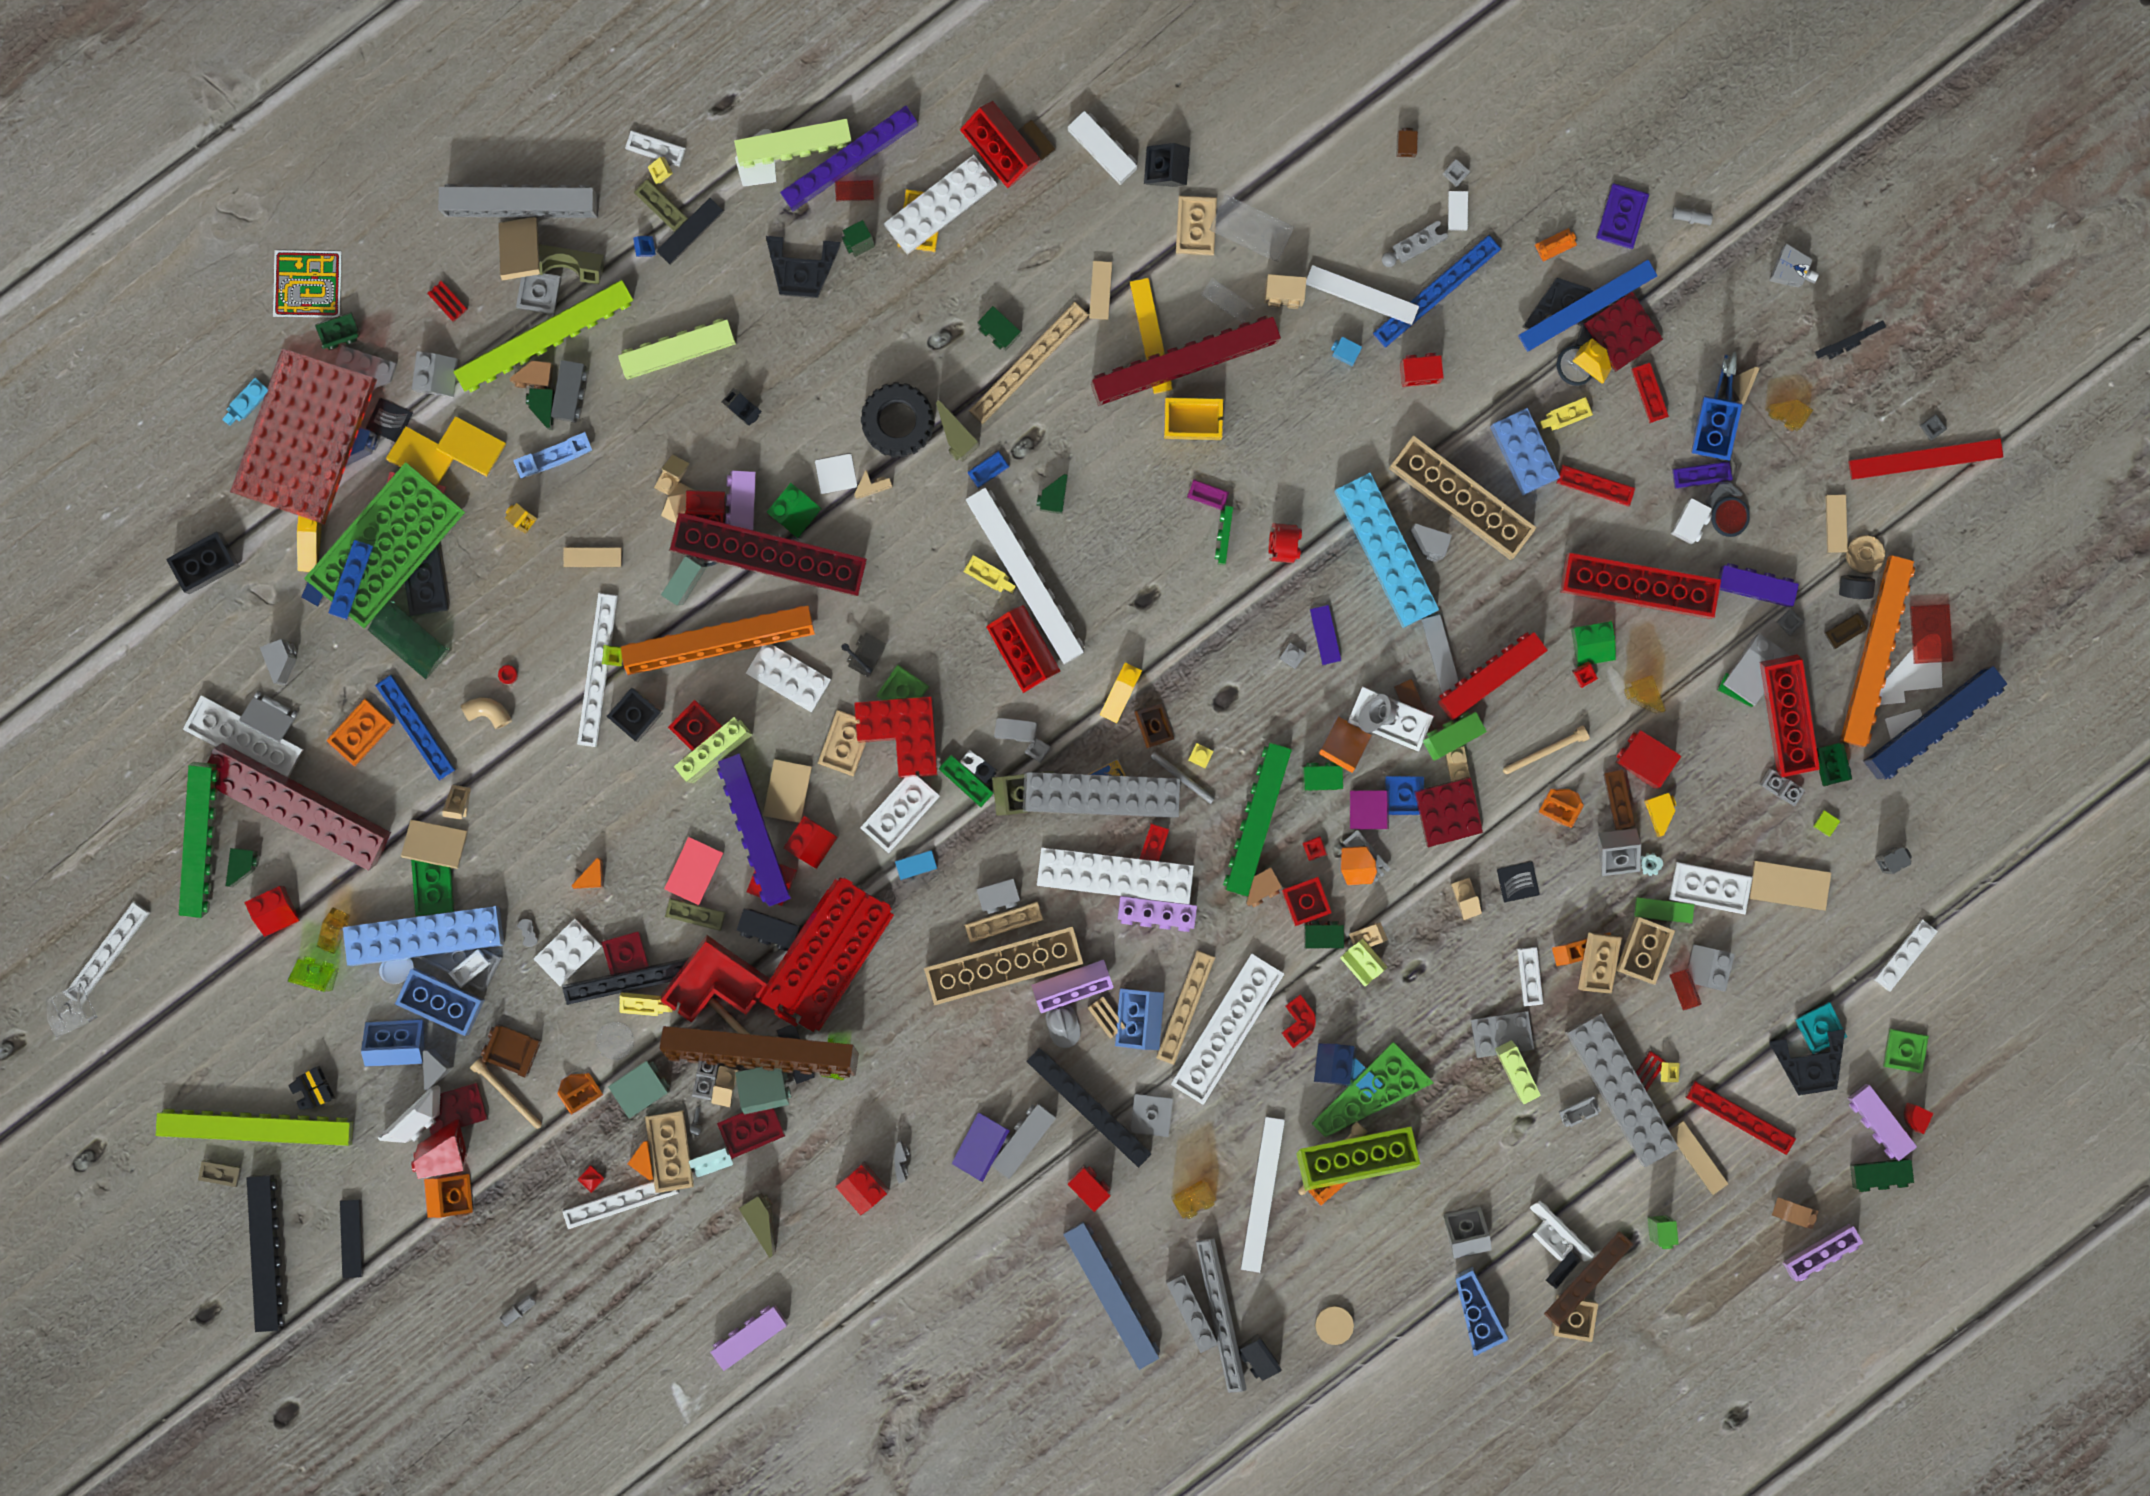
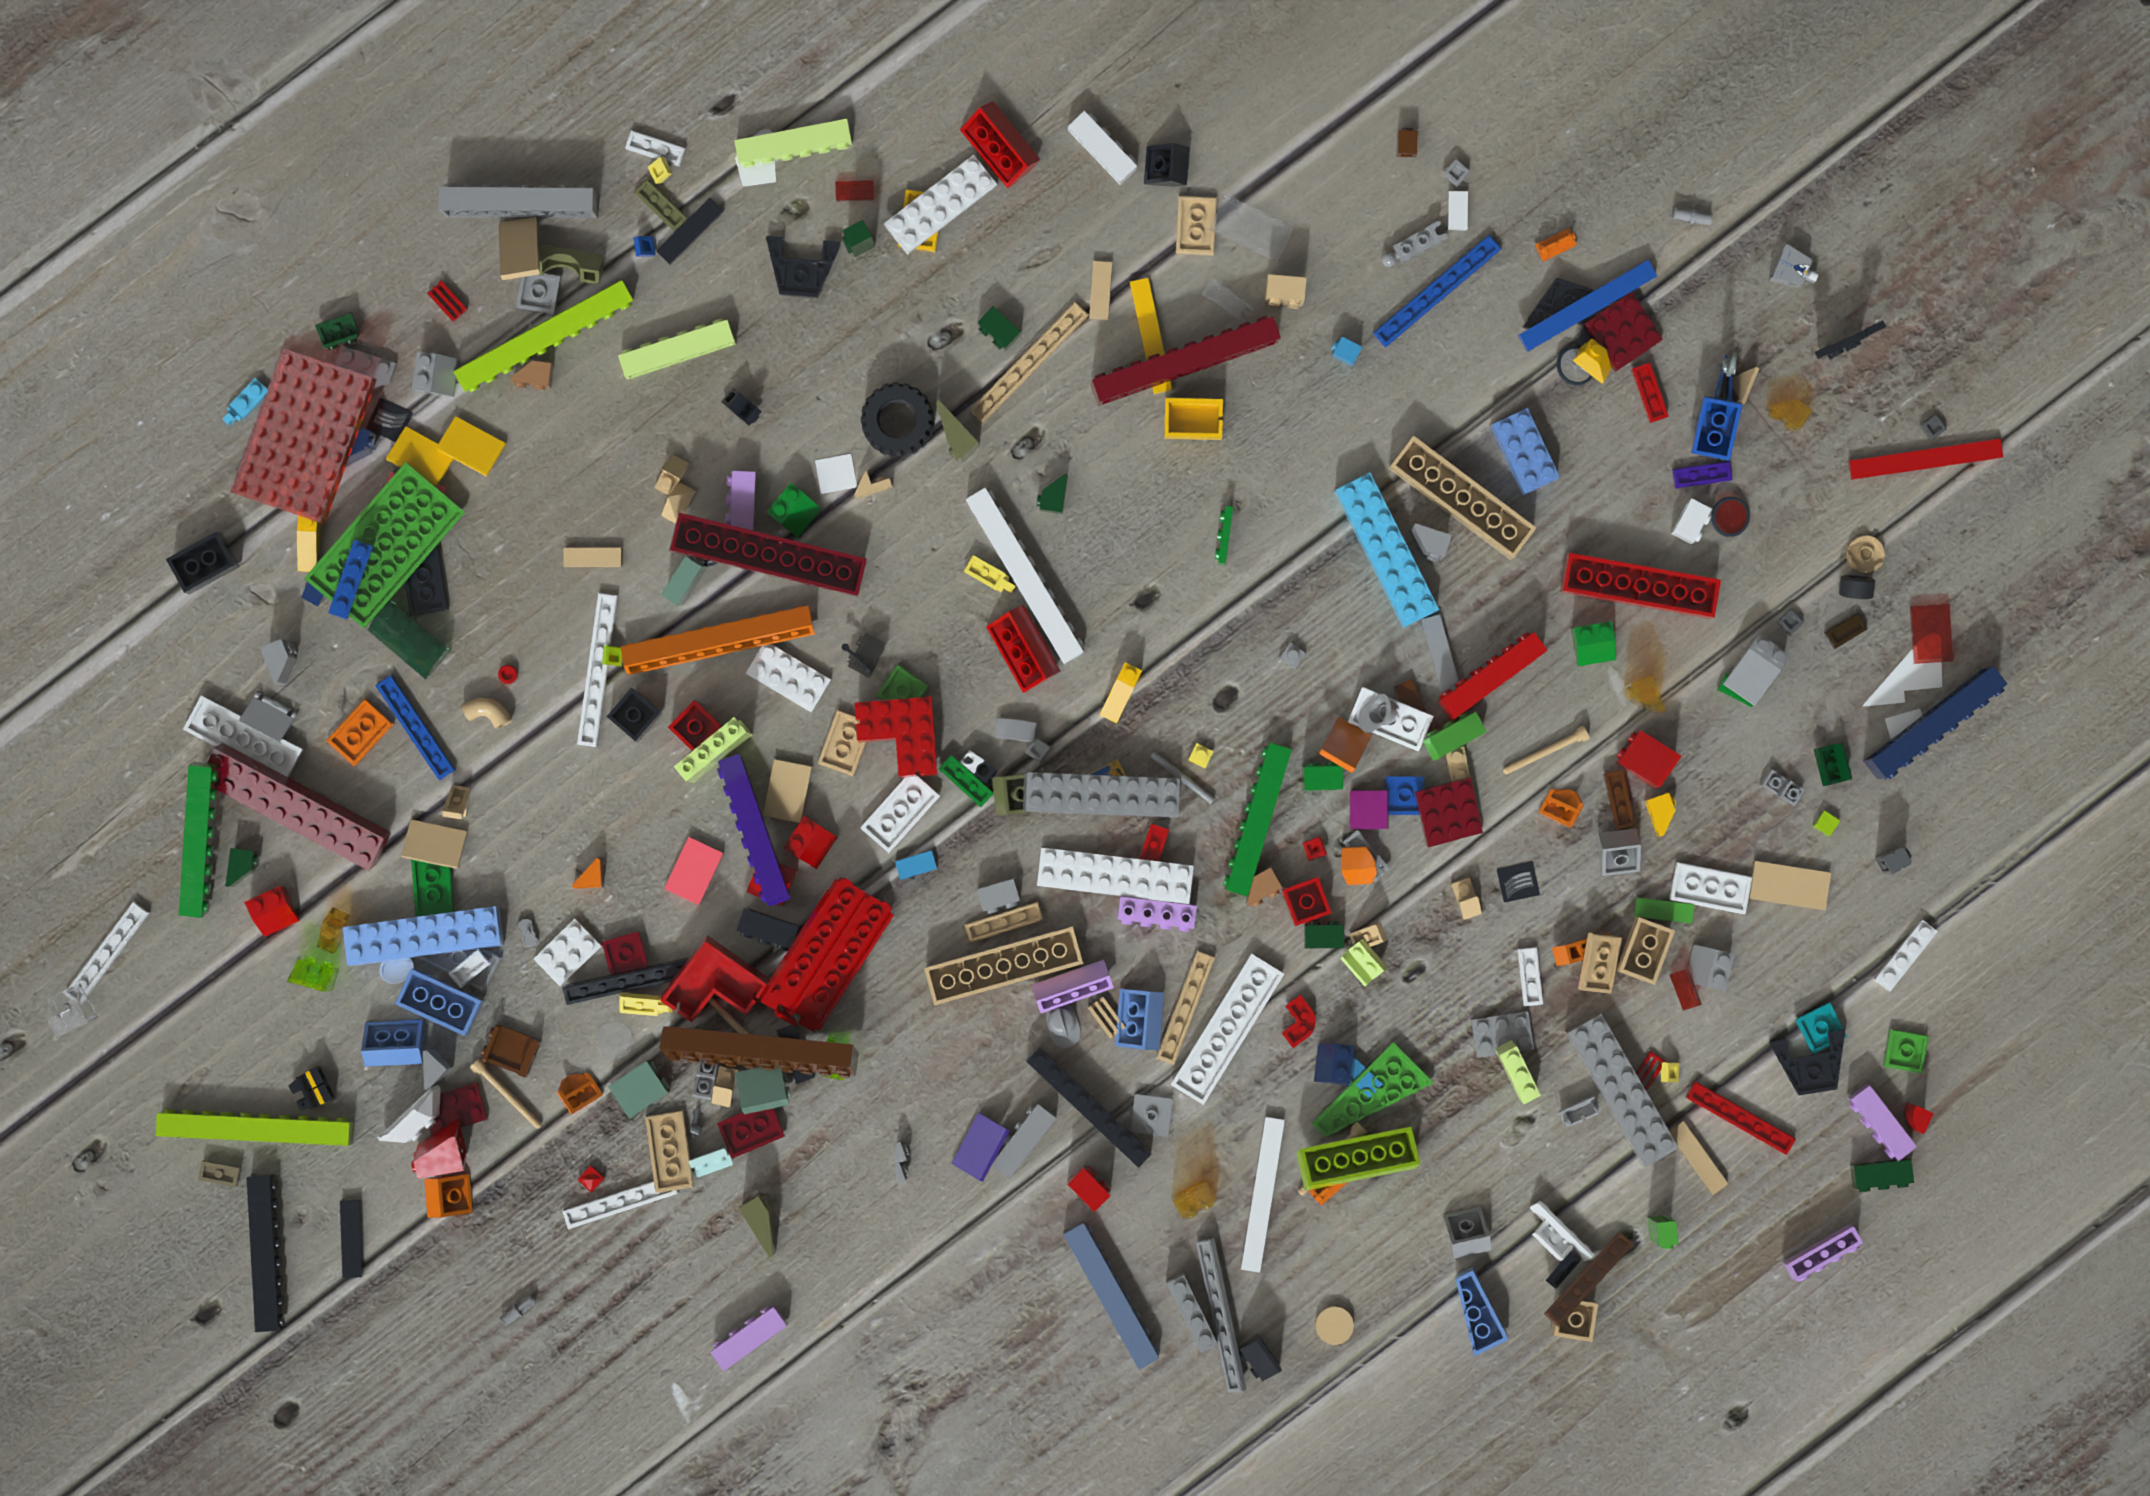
sticker [273,250,341,318] -> none
yellow slope [505,503,537,534] -> none
light blue slope [513,432,592,478] -> none
dark green slope [526,388,555,430] -> none
dark grey brick [551,360,588,423] -> none
orange slope [627,1140,654,1180] -> none
olive tile [665,898,726,931] -> none
red brick [685,490,726,524] -> none
dark purple brick [780,106,918,212] -> none
red slope [835,1161,890,1216] -> none
blue tile [967,451,1010,489] -> none
dark brown tile [1018,120,1056,162] -> none
reddish brown slope [1134,703,1174,749] -> none
magenta tile [1187,479,1229,510] -> none
red brick [1268,523,1302,563] -> none
white tile [1306,265,1419,325] -> none
dark purple tile [1310,605,1341,665] -> none
red brick [1399,353,1444,387] -> none
light yellow hinge [1538,397,1593,431] -> none
red tile [1556,465,1635,507] -> none
red tile [1572,661,1598,688] -> none
dark purple tile [1596,183,1649,249] -> none
light aqua animal [1641,853,1663,876] -> none
dark grey bracket [1705,482,1742,513] -> none
dark purple brick [1718,563,1799,608] -> none
red brick [1759,654,1820,777] -> none
medium nougat brick [1772,1197,1819,1229] -> none
tan tile [1825,495,1848,553] -> none
orange brick [1840,555,1915,747] -> none

